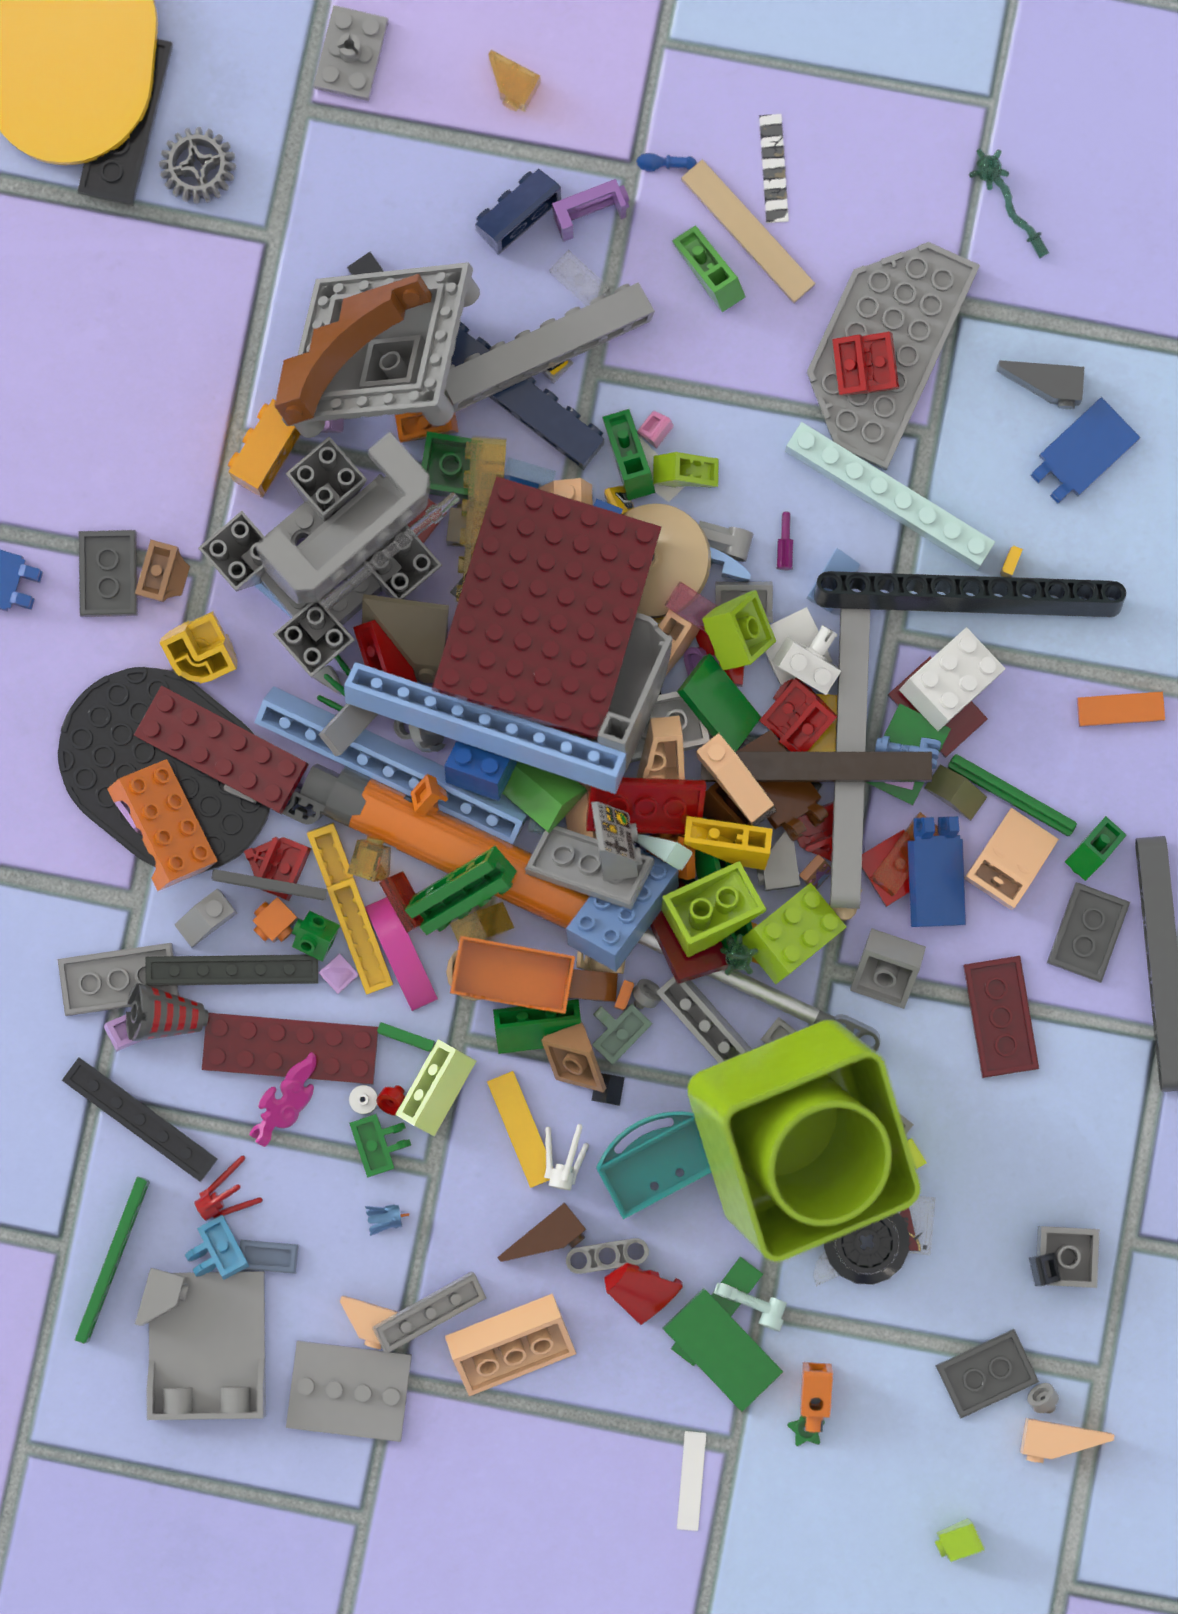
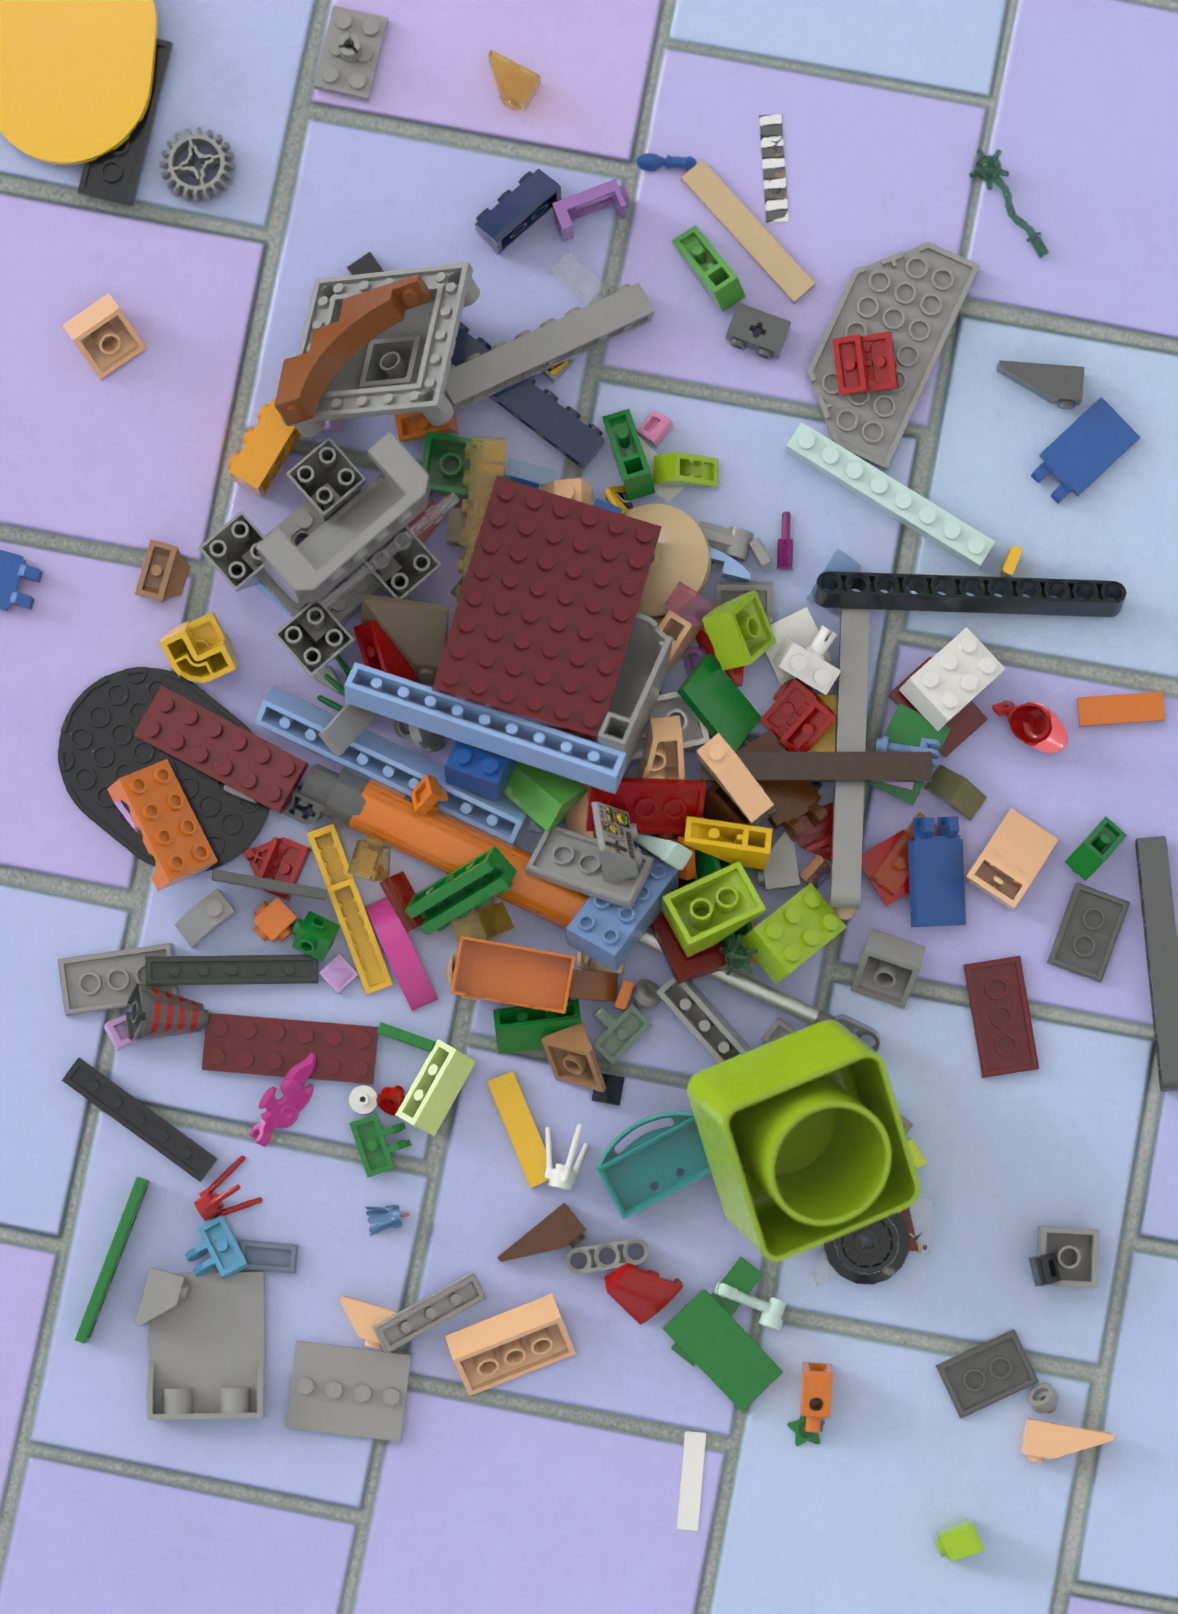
dark grey tile [79,530,138,617] -> none
green axle [948,754,1077,836] -> none
none -> light nougat slope [62,293,147,380]
none -> dark grey brick [726,302,791,360]
none -> light grey tile [749,538,773,572]
none -> red hair [992,700,1068,753]

